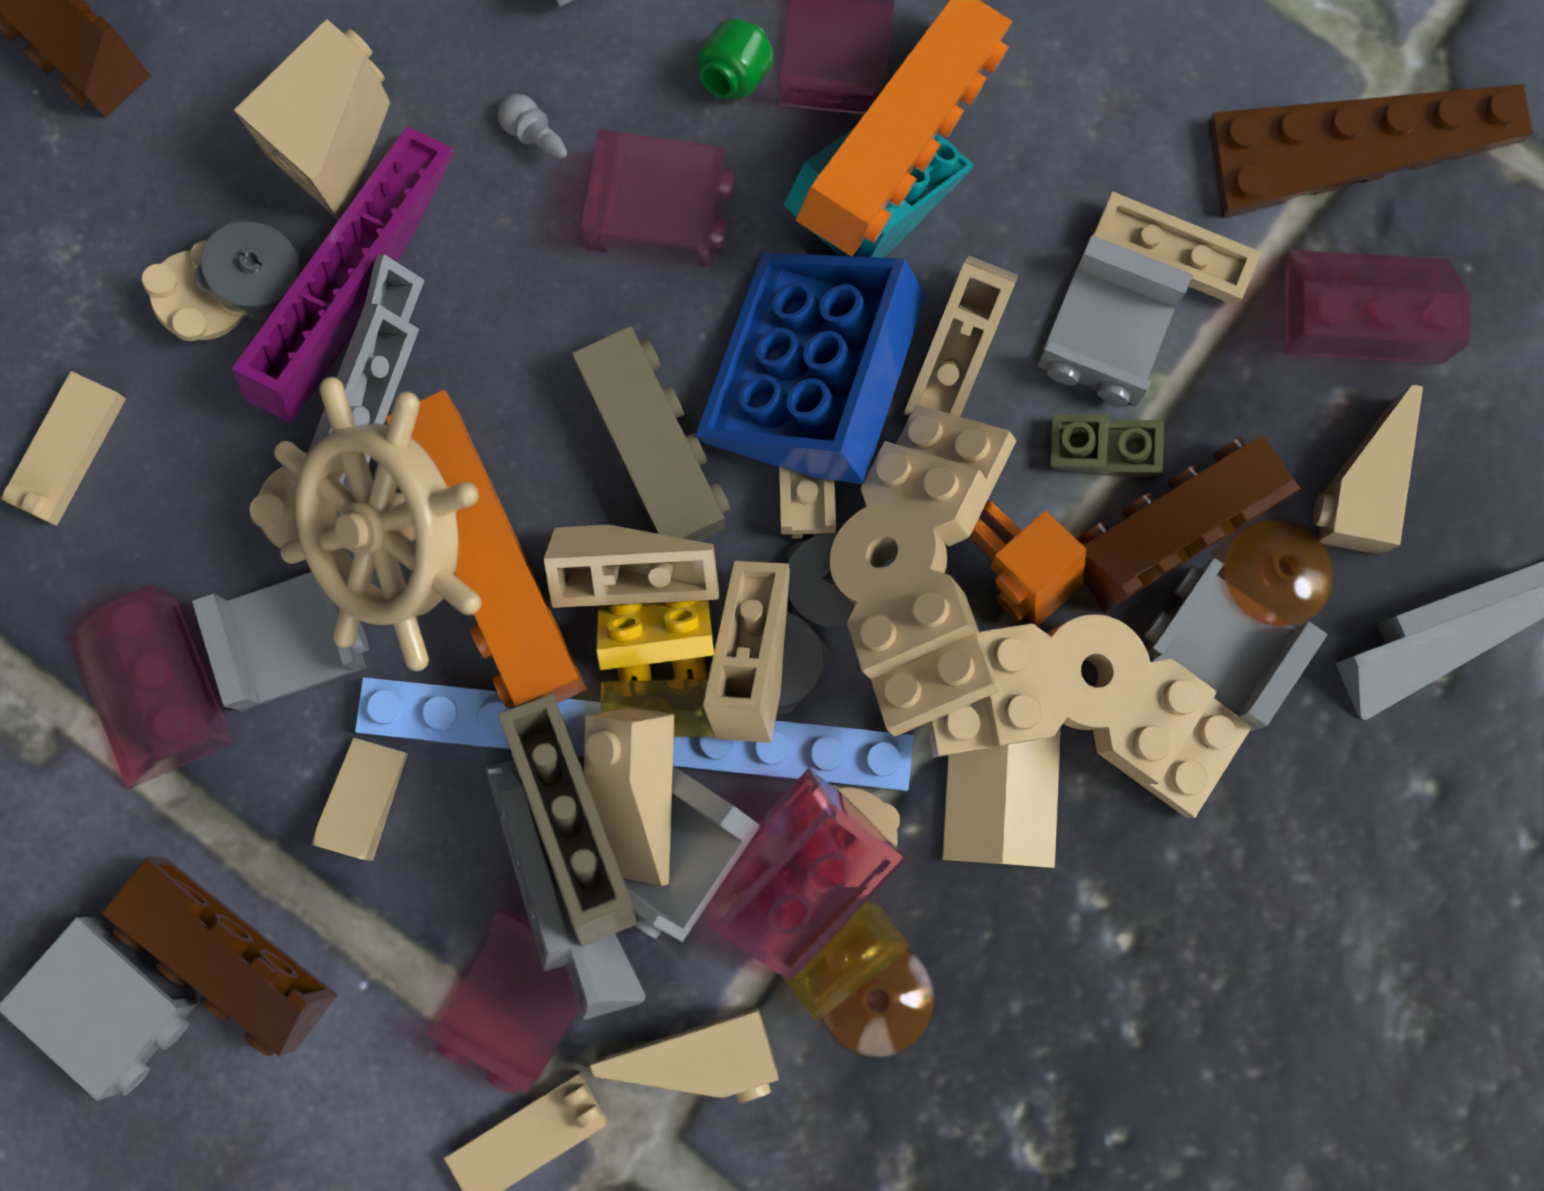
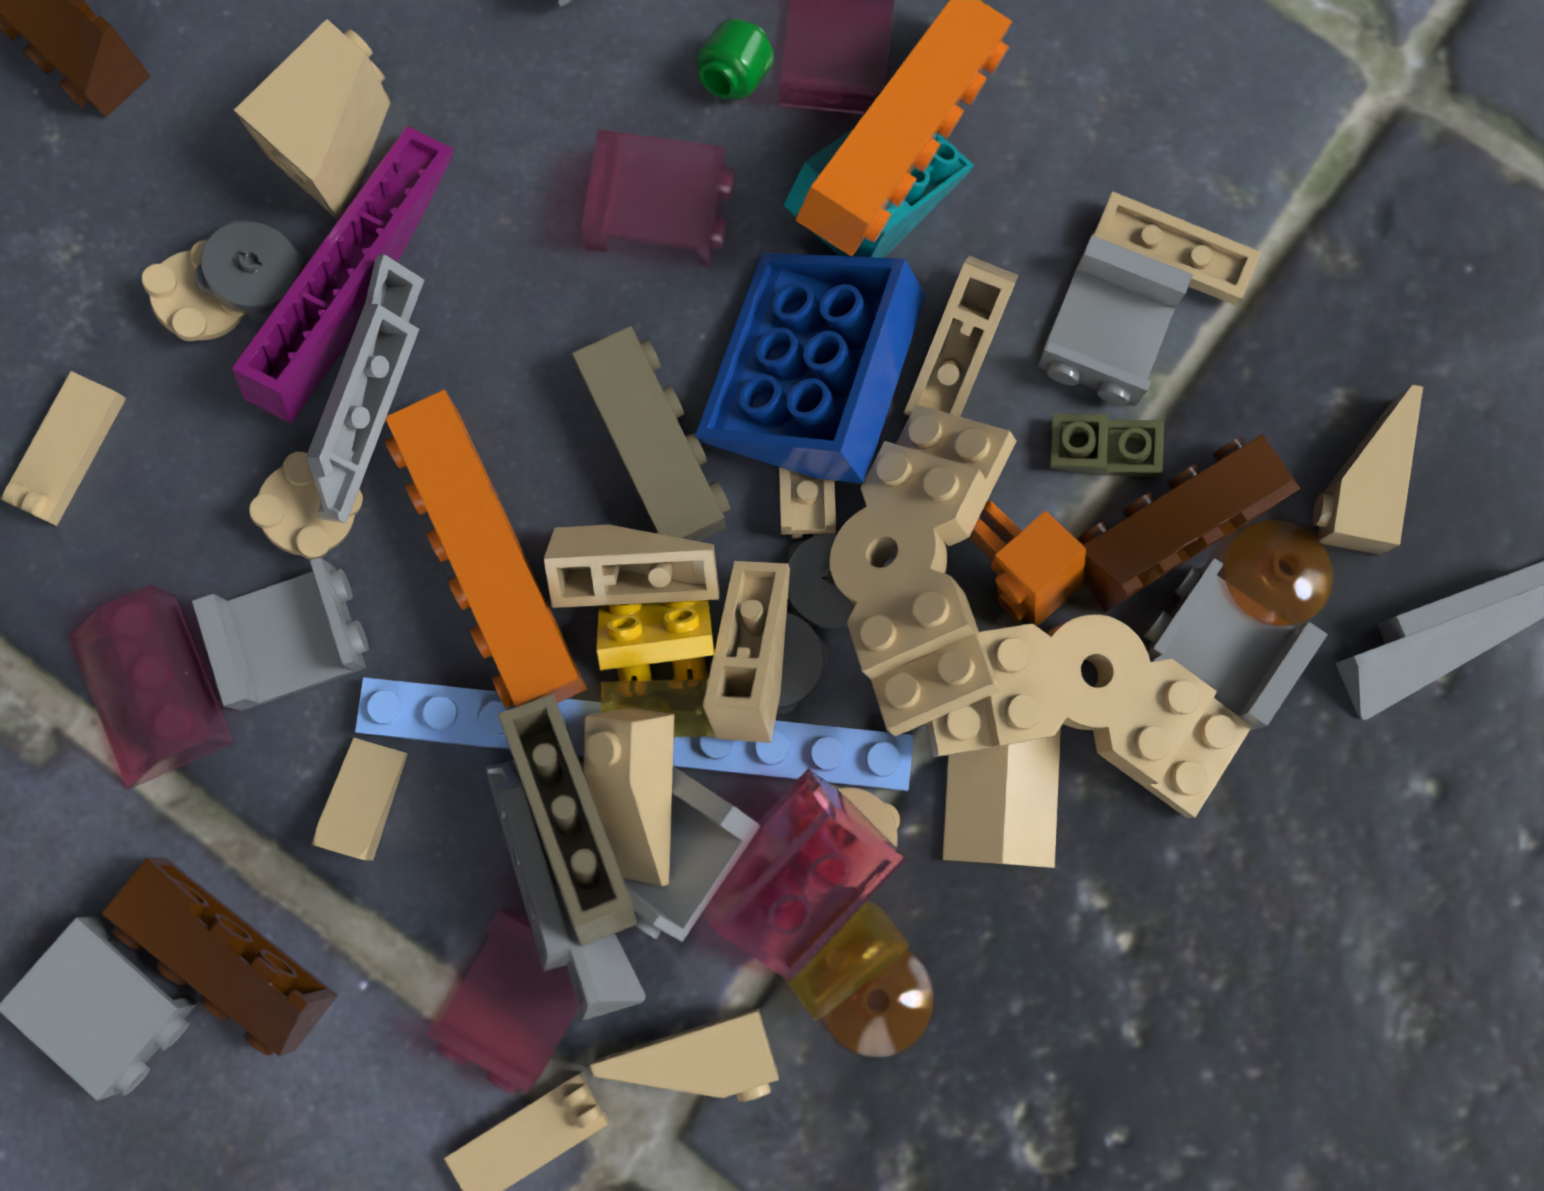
tan piece [274,377,481,671] -> none
light grey bar [497,93,567,158] -> none
reddish brown wing [1208,84,1533,218] -> none
clear pink slope [1285,250,1470,364] -> none

